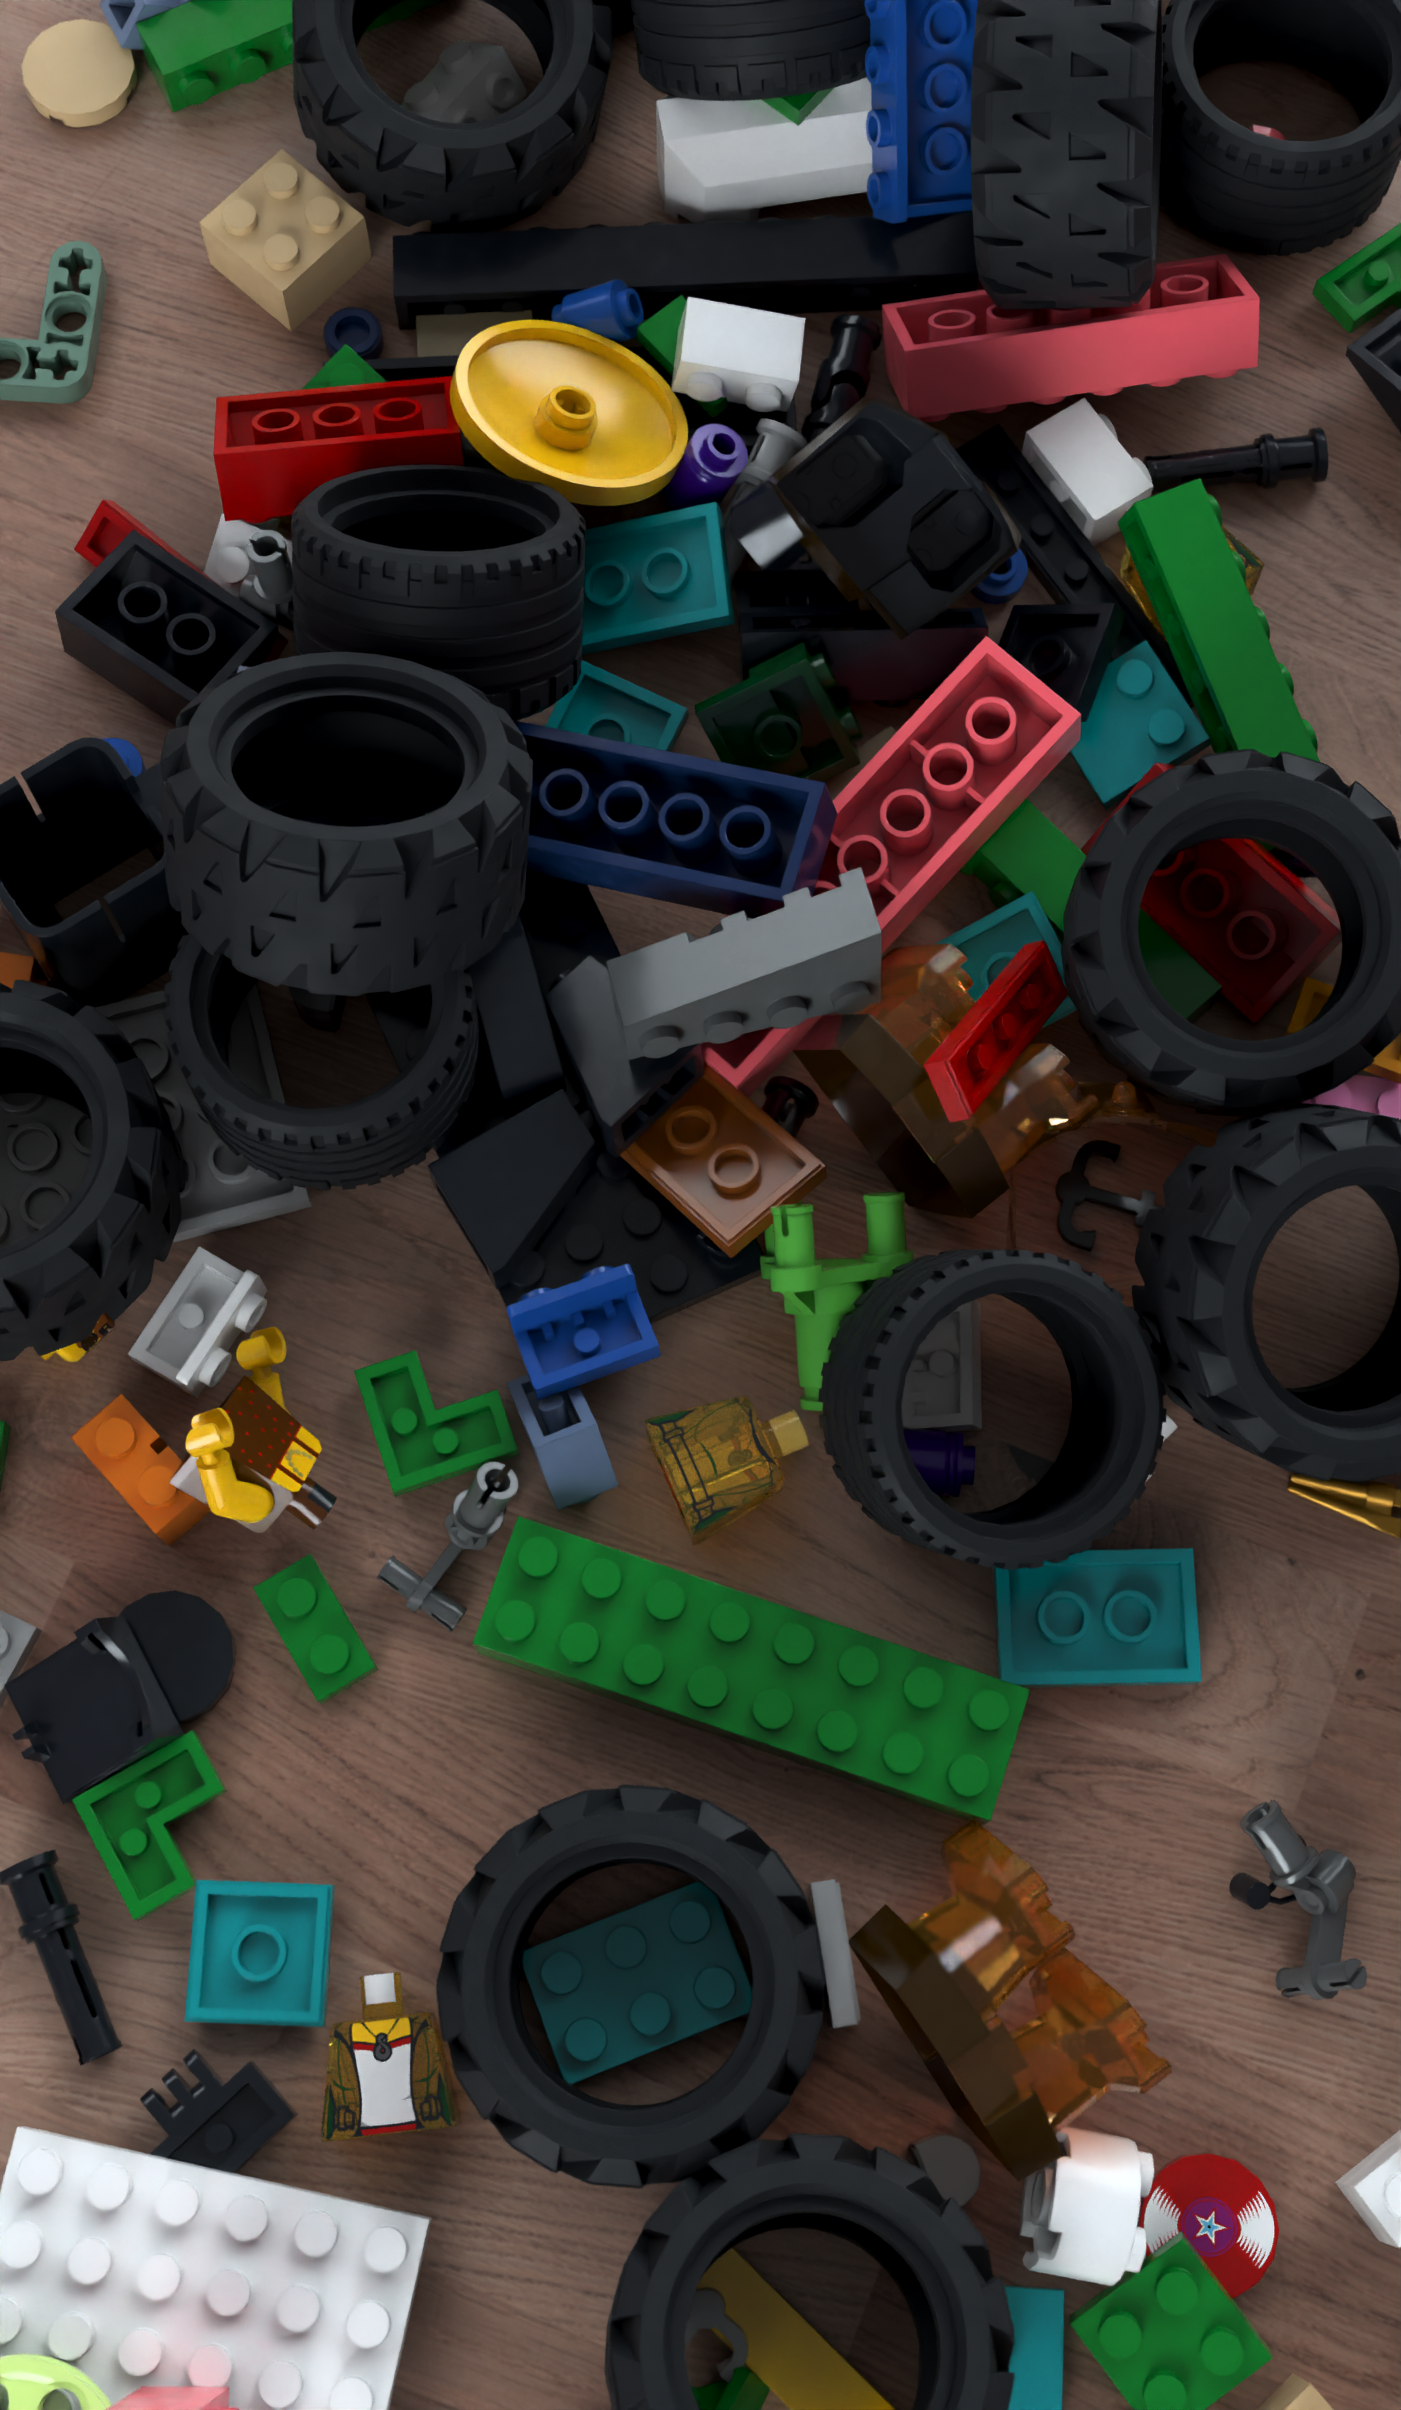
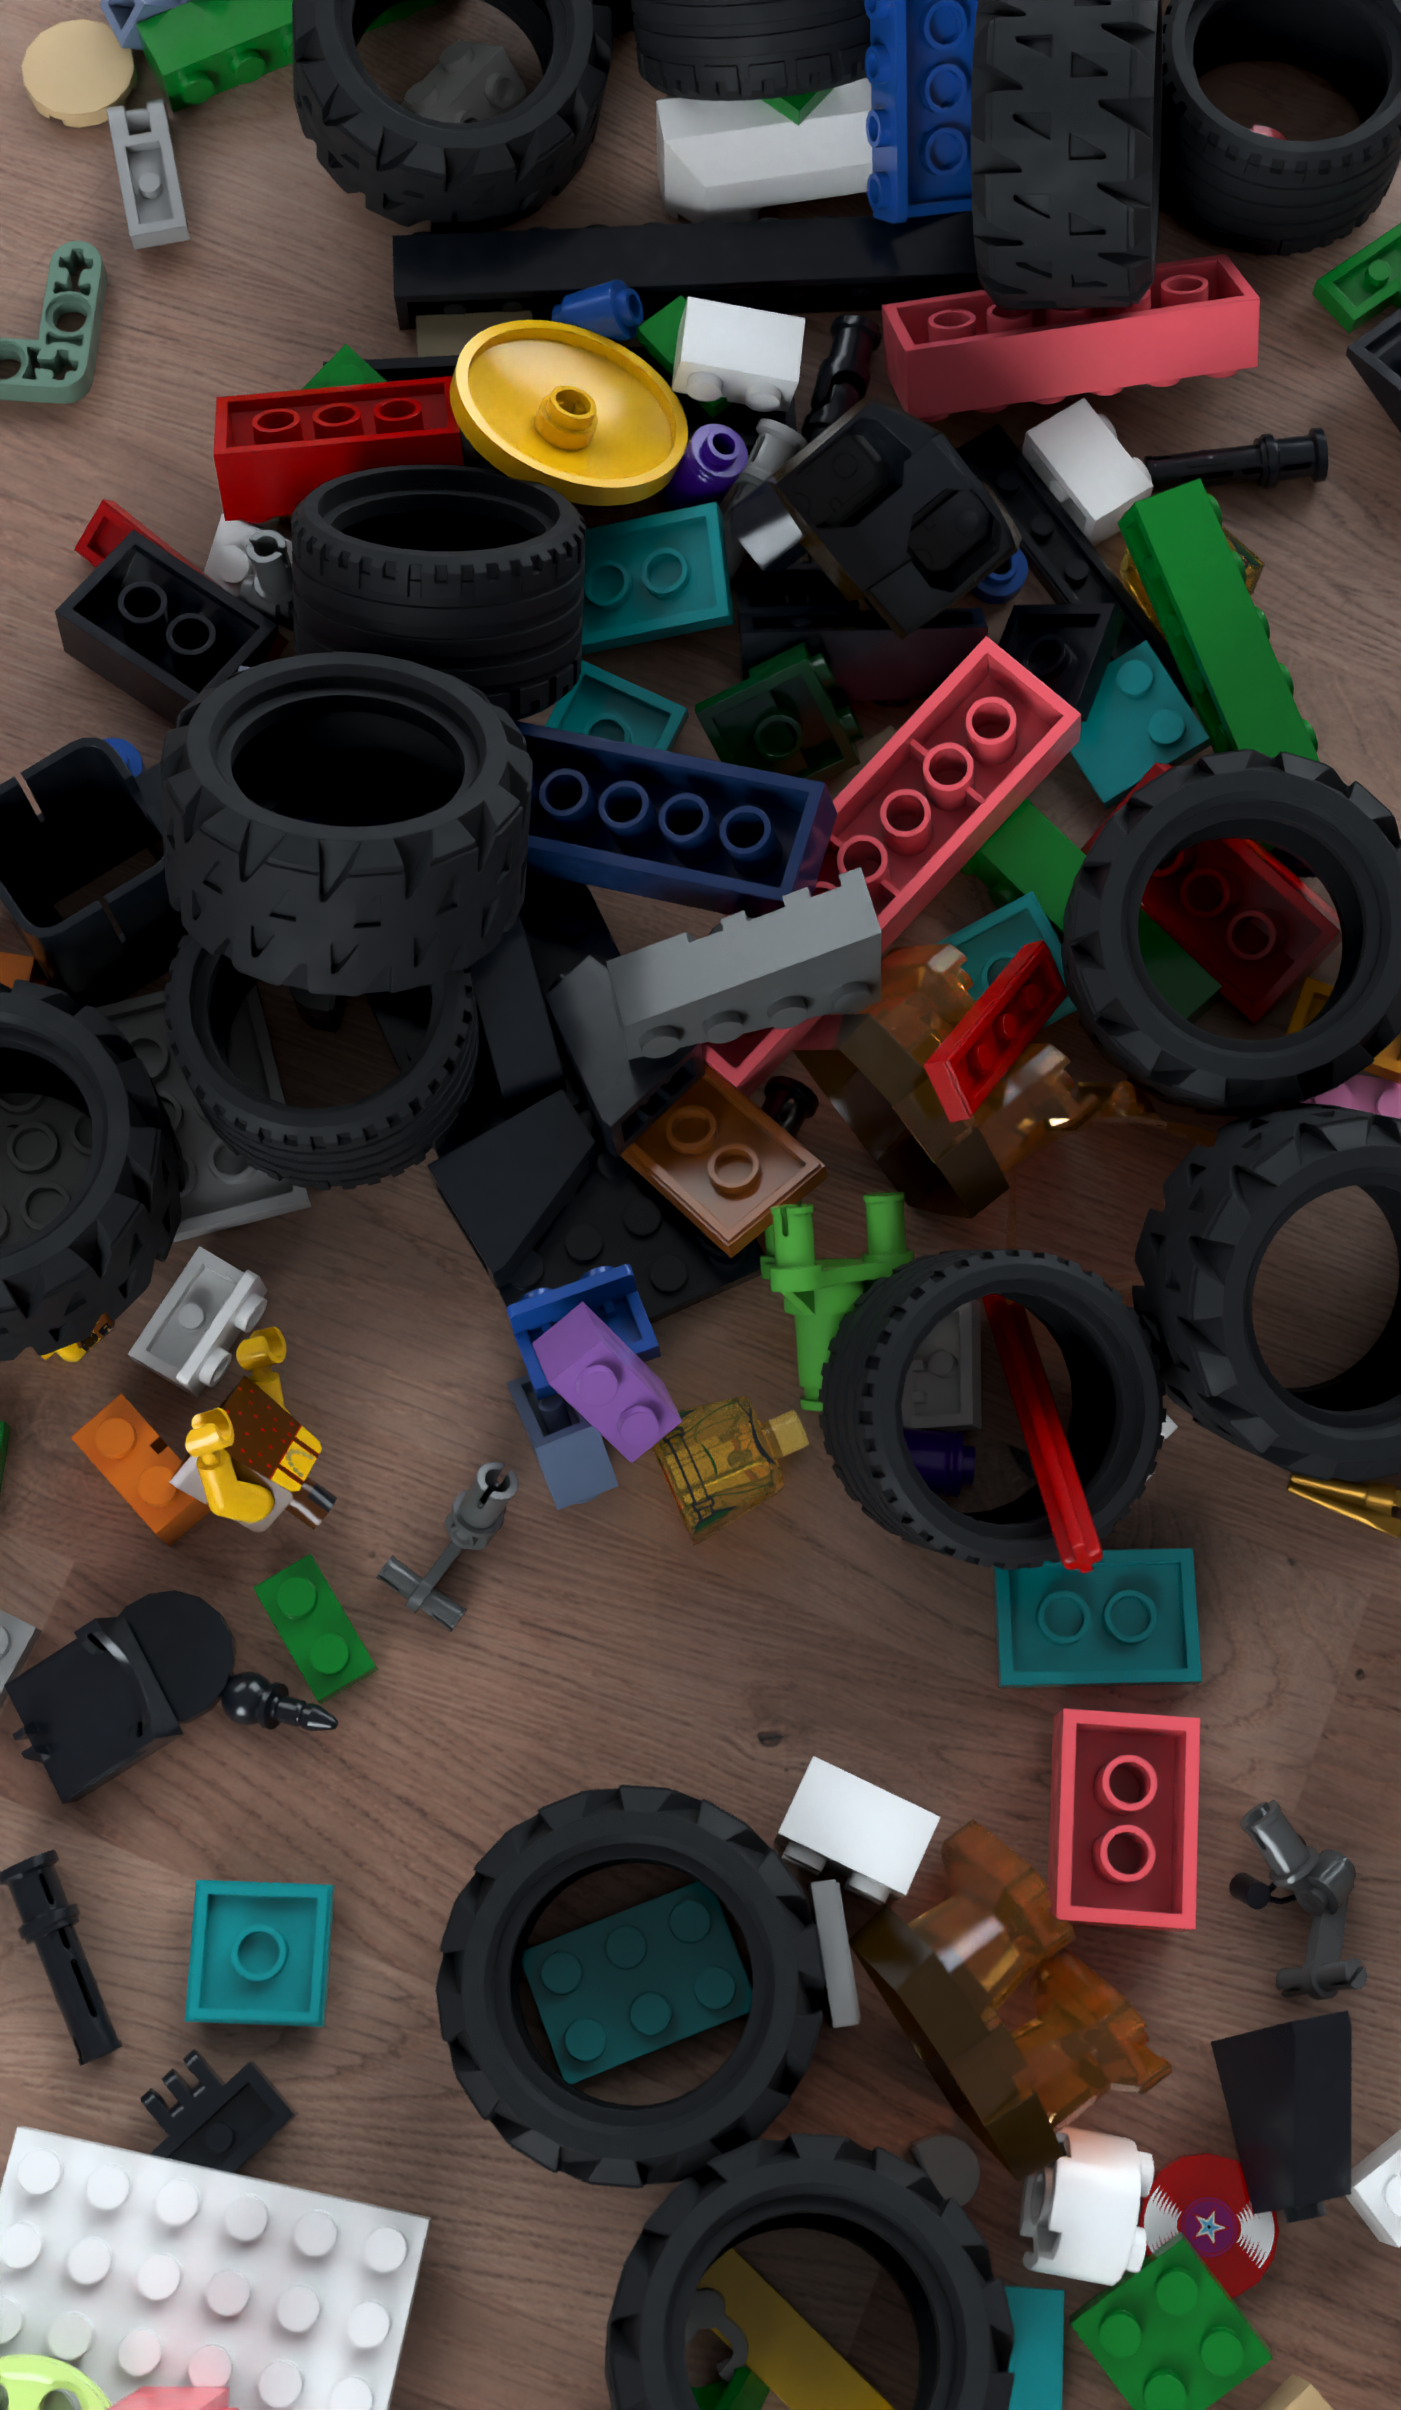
green plate [72,1730,228,1921] -> none
tan brick [199,149,372,332] -> none
torso [321,1972,461,2142] -> none
dark blue tile [324,307,384,360] -> none
green plate [354,1350,519,1497] -> none
green brick [472,1516,1030,1826] -> none
black piece [1055,1140,1164,1252] -> none
none -> light grey plate [107,98,191,250]
none -> black bar [221,1671,338,1731]
none -> medium lavender brick [532,1301,682,1463]
none -> white brick [774,1756,940,1906]
none -> red axle [981,1294,1103,1574]
none -> coral brick [1046,1708,1200,1932]
none -> black slope [1211,2010,1352,2223]

